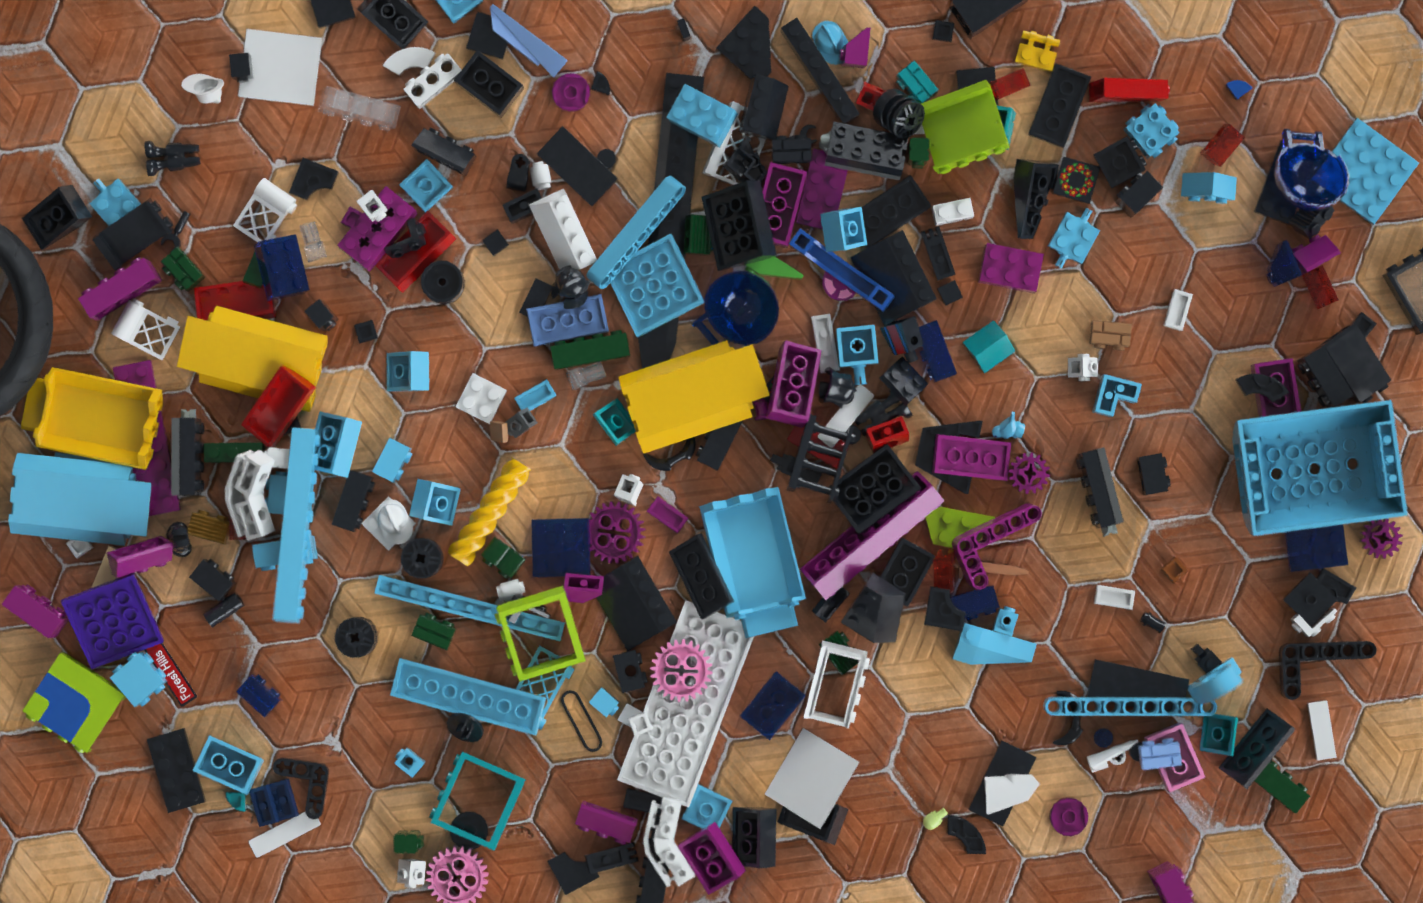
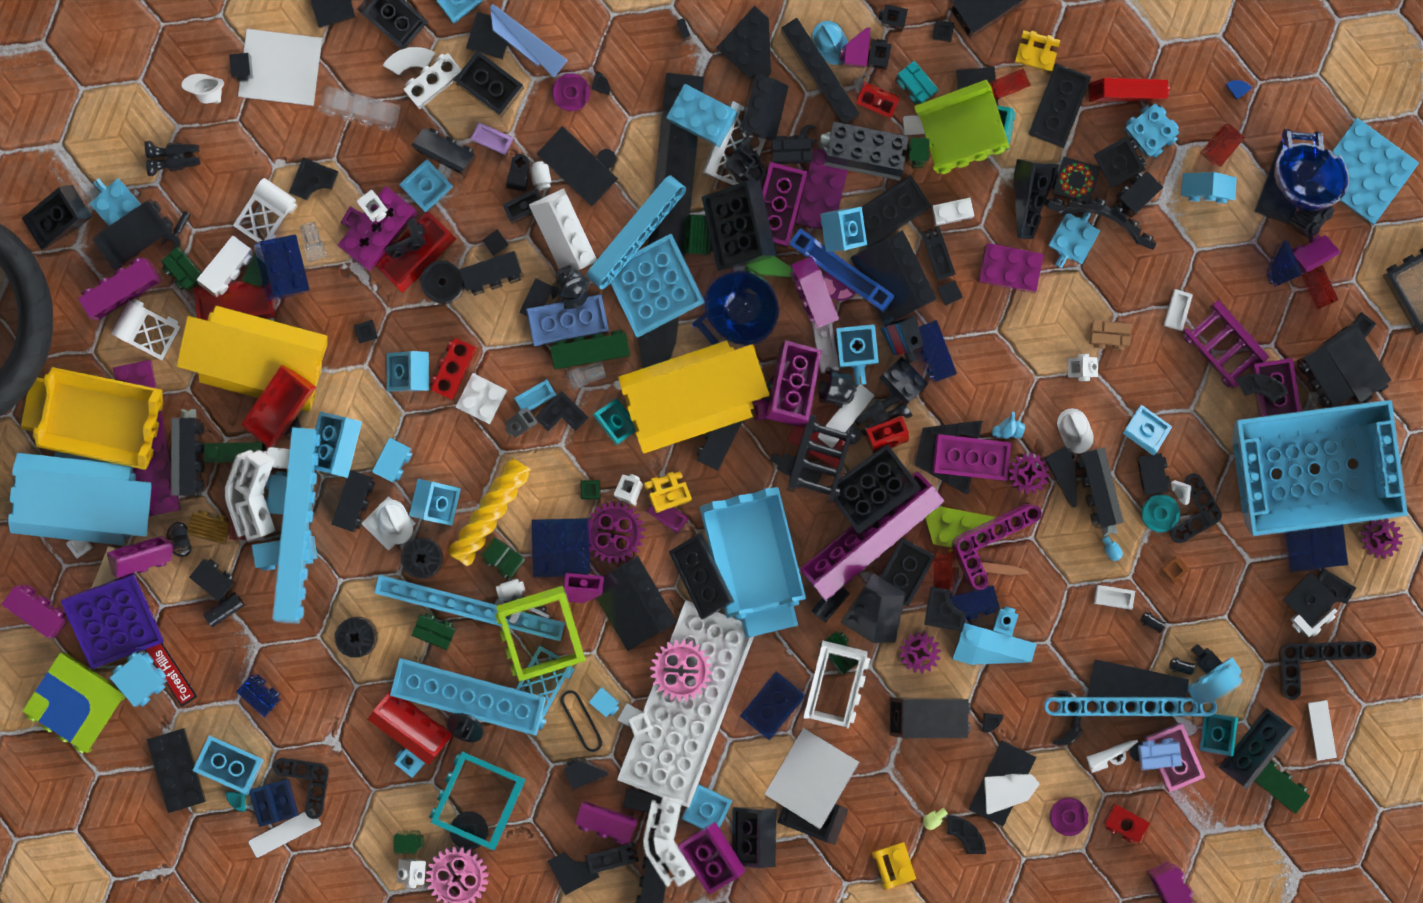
black brick [304,299,338,331] -> none
medium nougat tile [490,420,508,443] -> none
black brick [613,649,648,693] -> none
black piece [643,437,696,471] -> none
black wheel [873,88,925,139] -> none
teal slope [962,320,1015,373] -> none
medium azure brick [1092,374,1142,417] -> none
clear blue plate [1094,728,1113,748] -> none
none -> white brick [197,236,253,298]
none -> red slope [367,690,452,765]
none -> red brick [430,338,477,400]
none -> black brick [459,251,524,296]
none -> lavender tile [471,122,513,156]
none -> black plate [535,391,589,431]
none -> black slope [564,757,610,790]
none -> dark green tile [580,480,600,500]
none -> yellow plate [644,471,692,513]
none -> brick [790,256,839,328]
none -> black brick [868,39,891,70]
none -> yellow plate [871,842,916,890]
none -> black brick [878,5,908,31]
none -> black slope [890,697,971,738]
none -> magenta gear [899,632,941,674]
none -> black tile [982,713,1003,732]
none -> black slope [1044,446,1077,508]
none -> black piece [1046,197,1157,250]
none -> white piece [1057,408,1094,453]
none -> medium azure cylinder [1102,536,1123,561]
none -> red brick [1103,803,1150,844]
none -> medium azure tile [1123,405,1172,455]
none -> teal tile [1141,494,1180,533]
none -> black pin [1169,657,1195,676]
none -> black beam [1170,473,1222,543]
none -> white tile [1171,480,1191,505]
none -> magenta fence [1181,300,1270,389]

